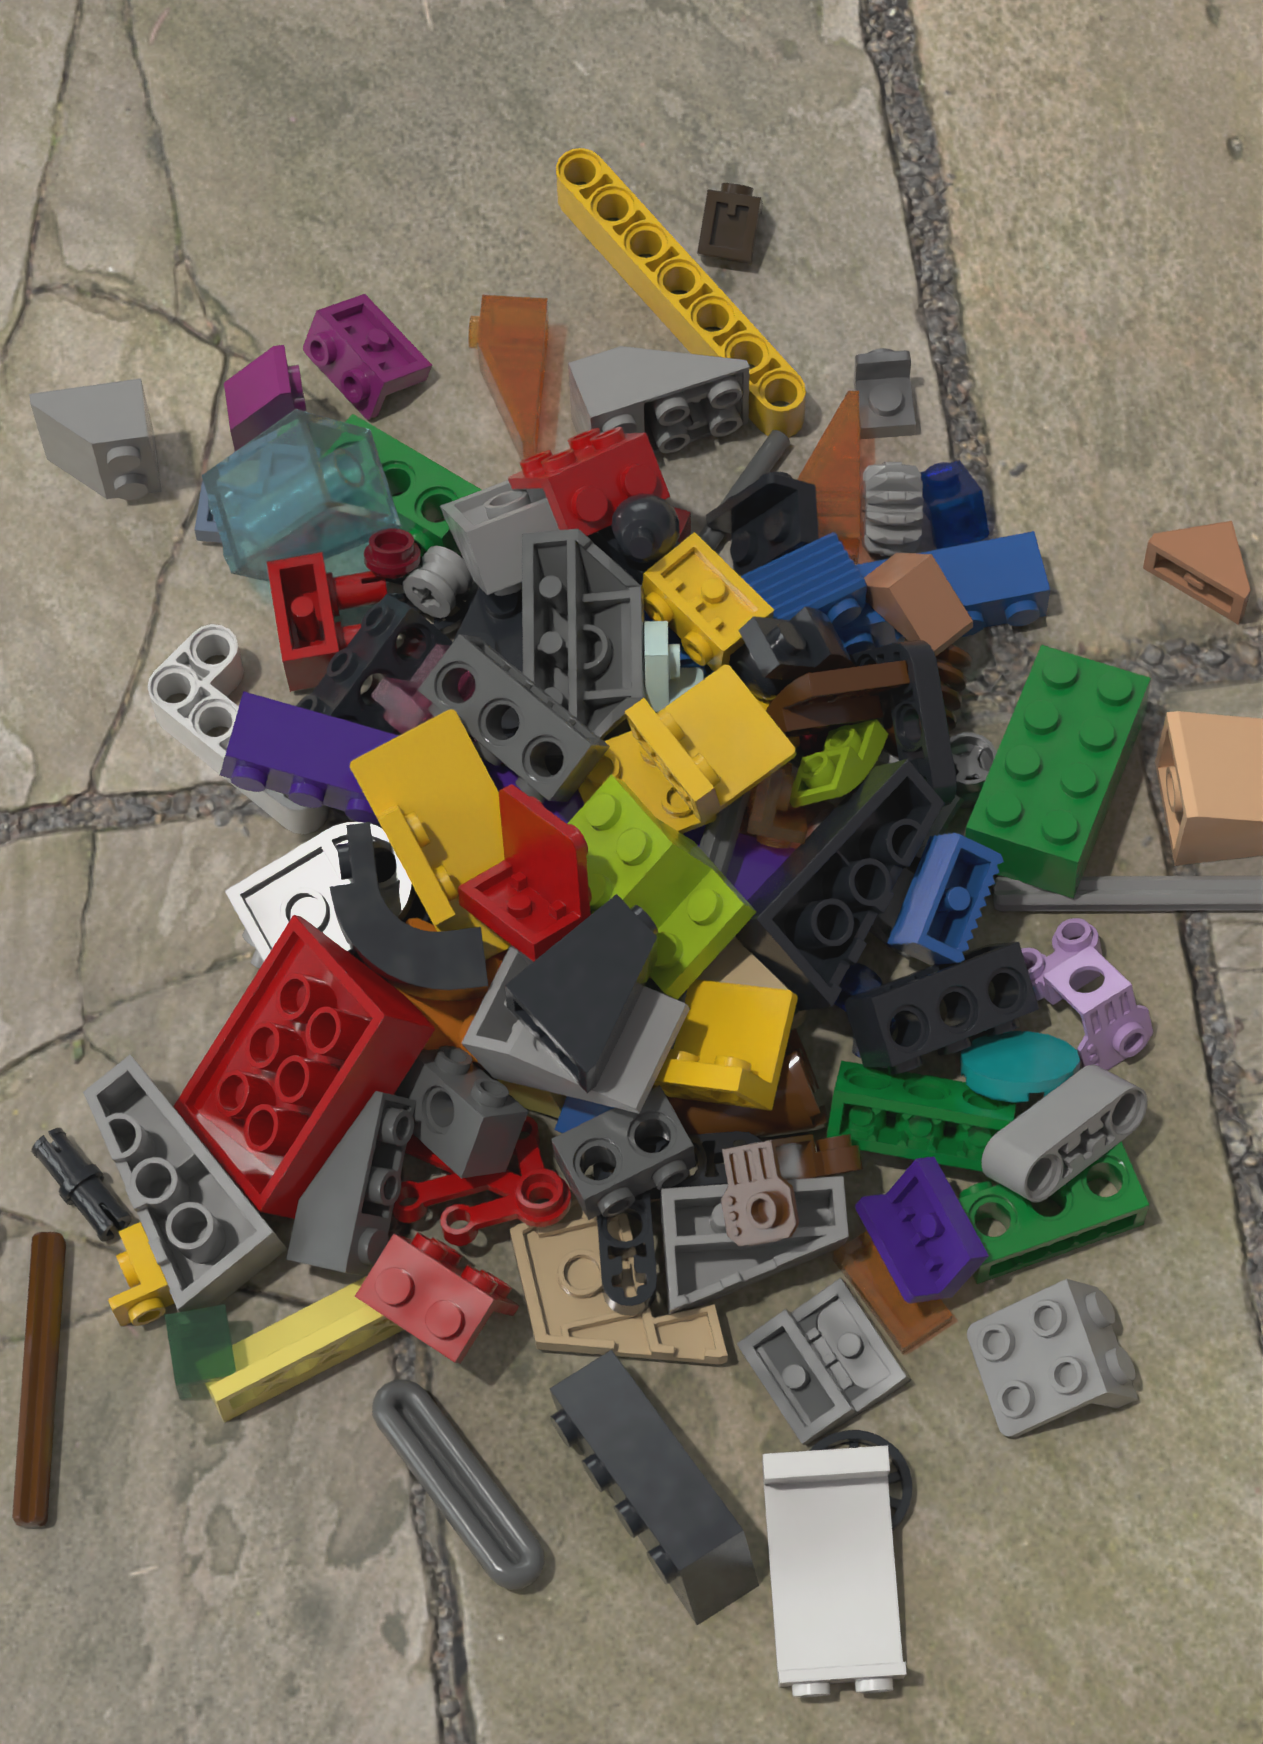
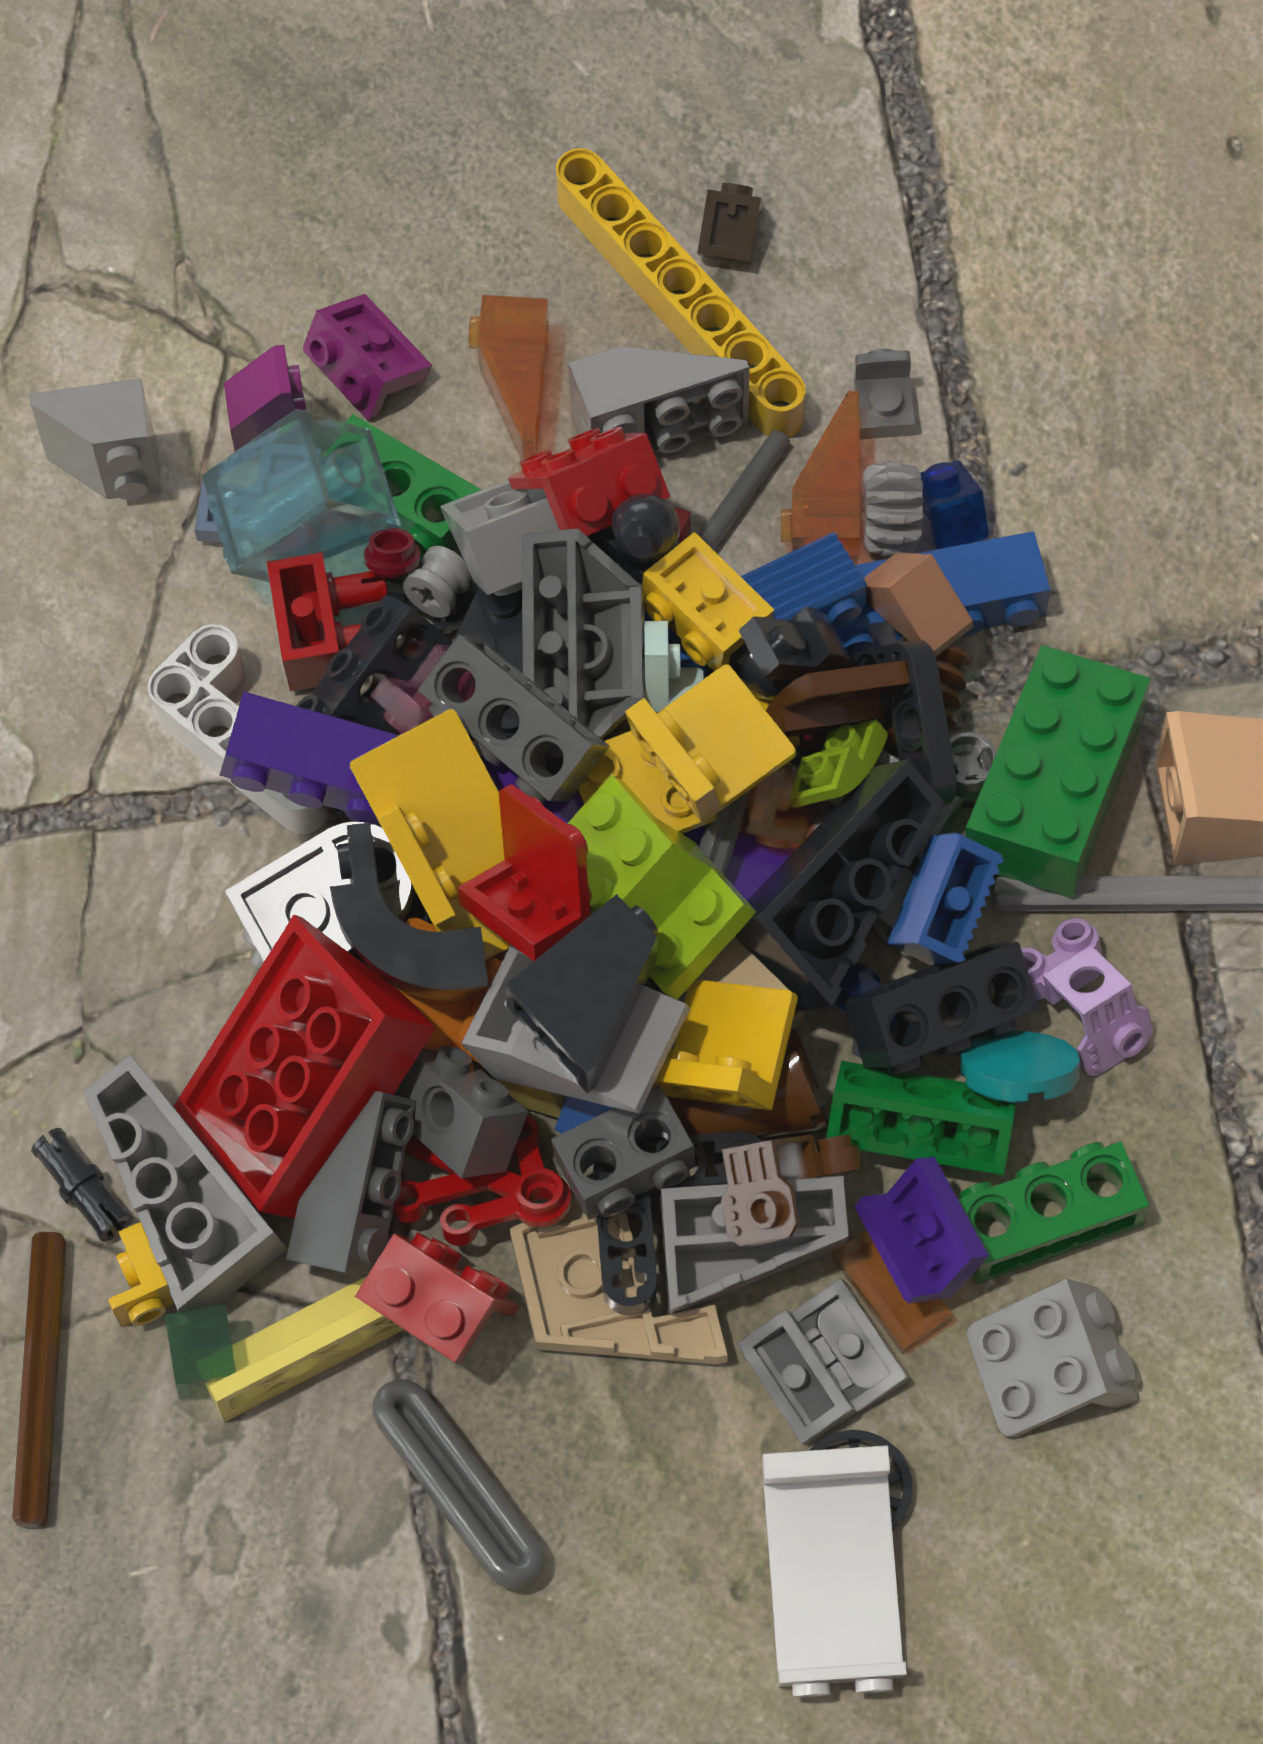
black wedge [549,1350,759,1625] -> none
black bracket [706,472,819,576] -> none
light grey beam [982,1064,1147,1202] -> none
nougat slope [1143,521,1251,624] -> none

